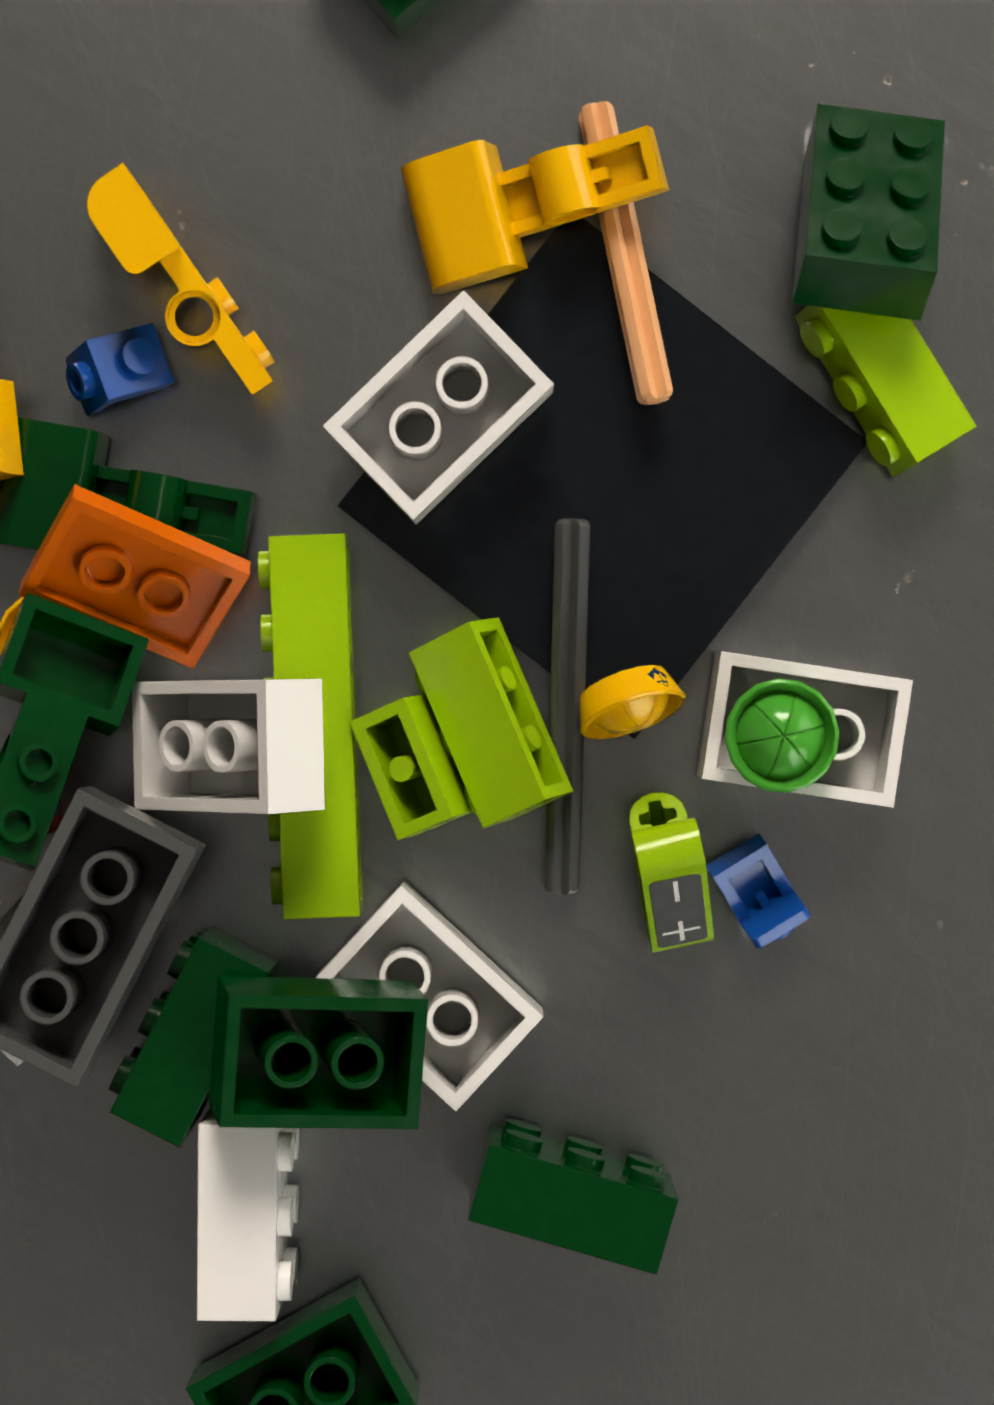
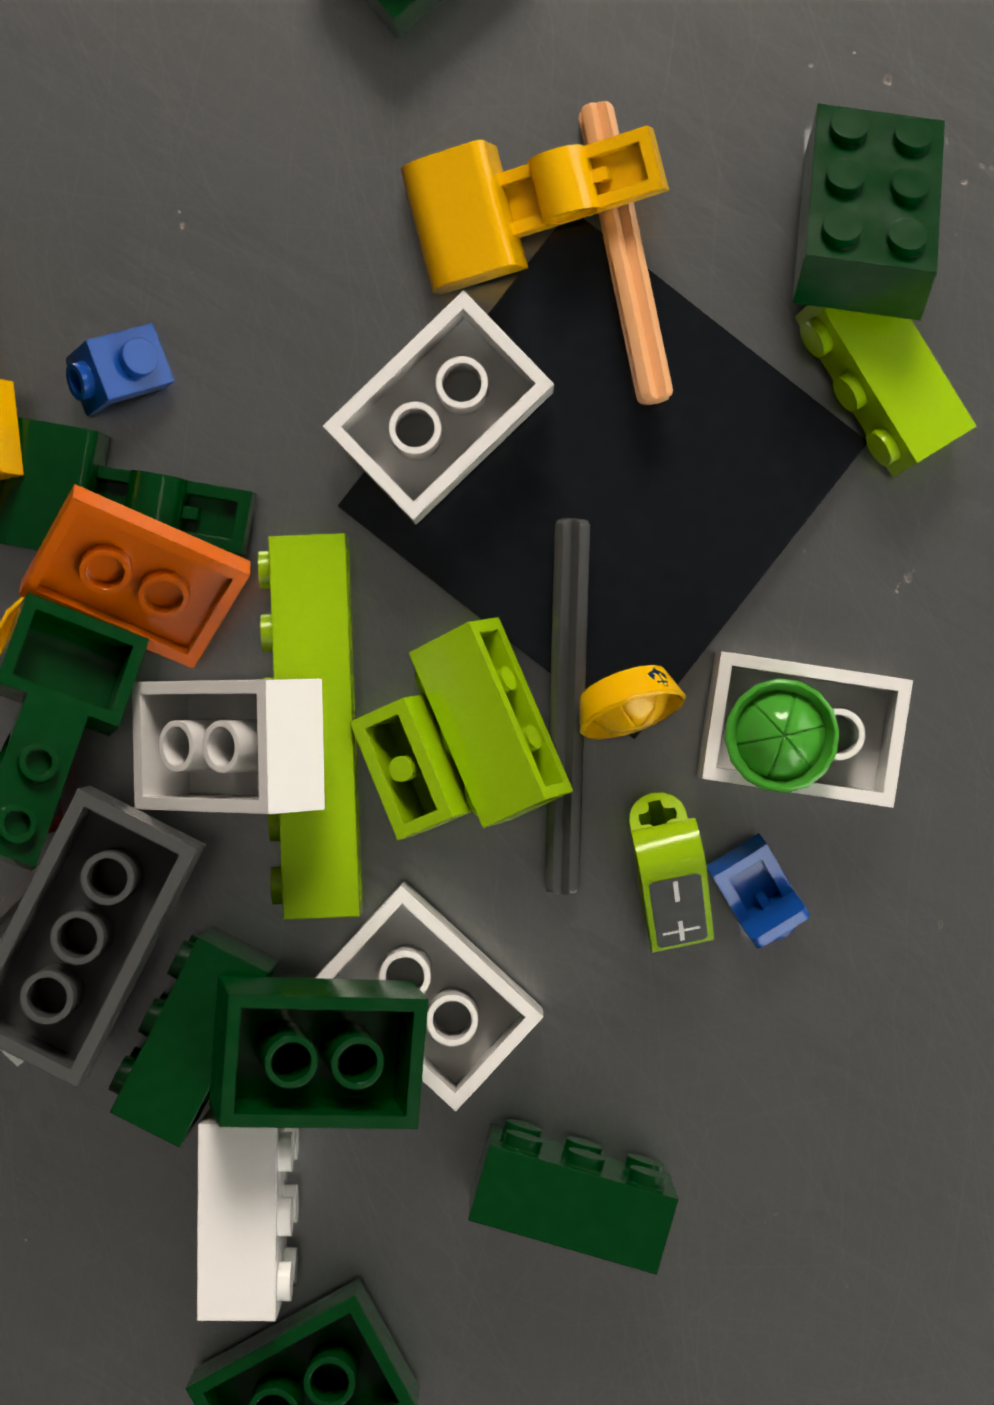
yellow plate [87,162,276,395] -> none

